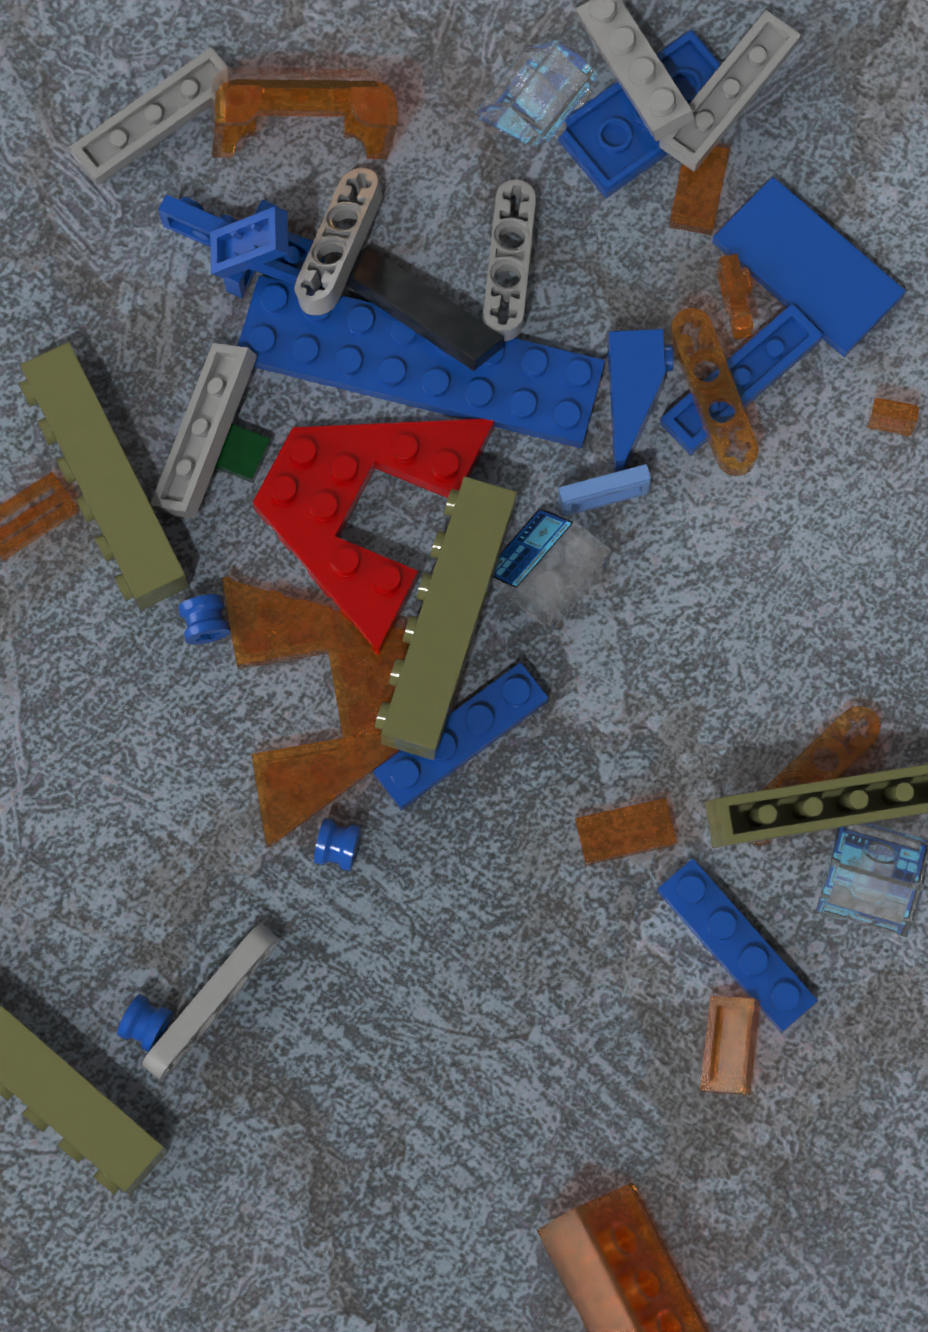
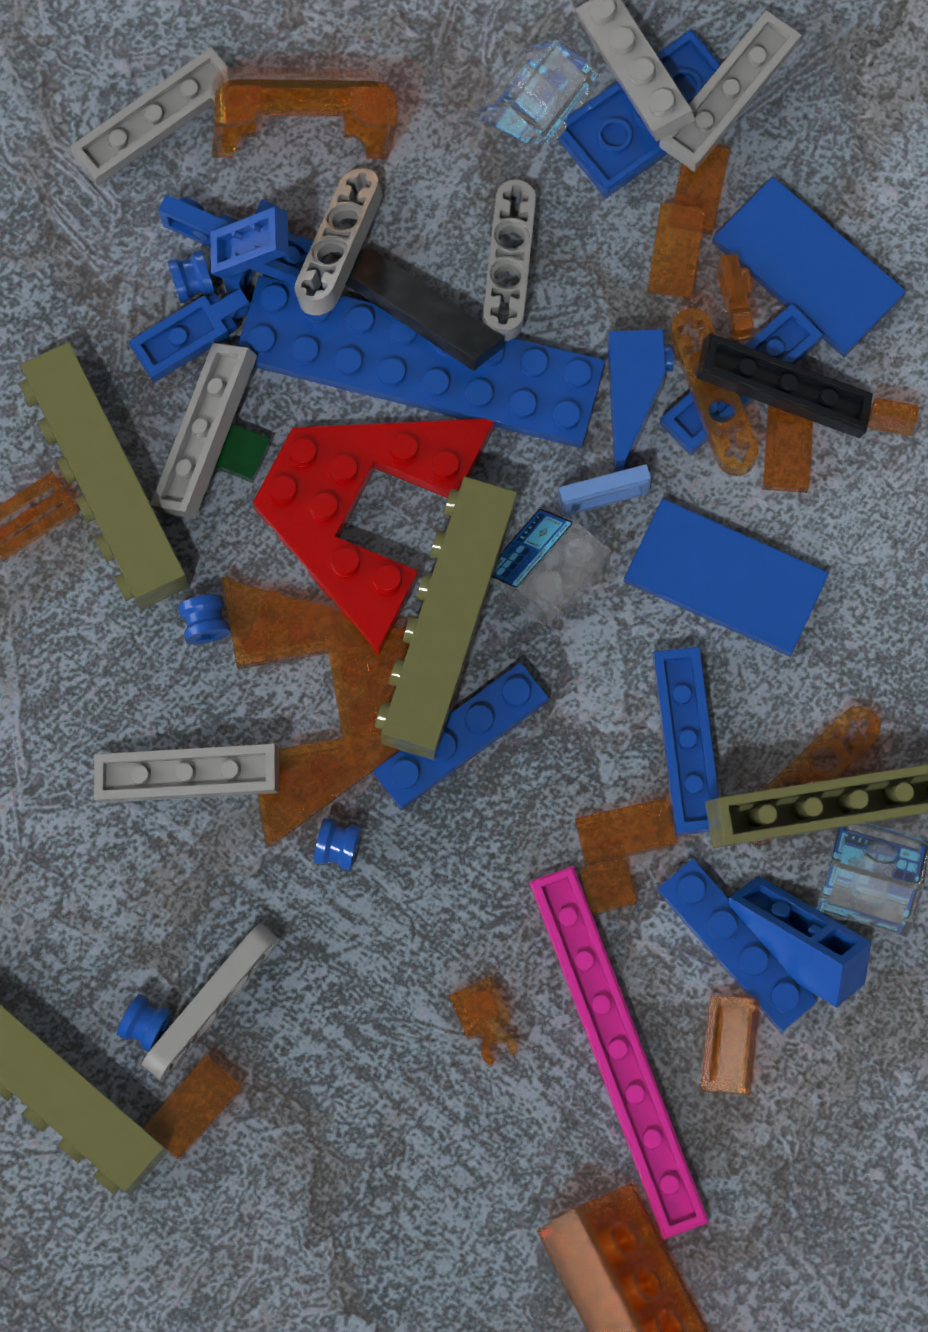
none -> light grey plate [94,744,280,803]
none -> blue hinge [128,288,250,383]
none -> clear orange tile [143,1055,243,1160]
none -> blue wheel [167,251,215,304]
none -> clear orange plate [448,976,517,1068]
none -> dark pink tile [529,866,709,1240]
none -> clear orange tile [579,857,637,916]
none -> blue tile [624,498,829,657]
none -> clear orange tile [647,203,705,300]
none -> blue plate [653,647,719,836]
none -> black tile [696,333,873,439]
none -> blue slope [728,876,872,1008]
none -> clear orange tile [762,405,813,493]

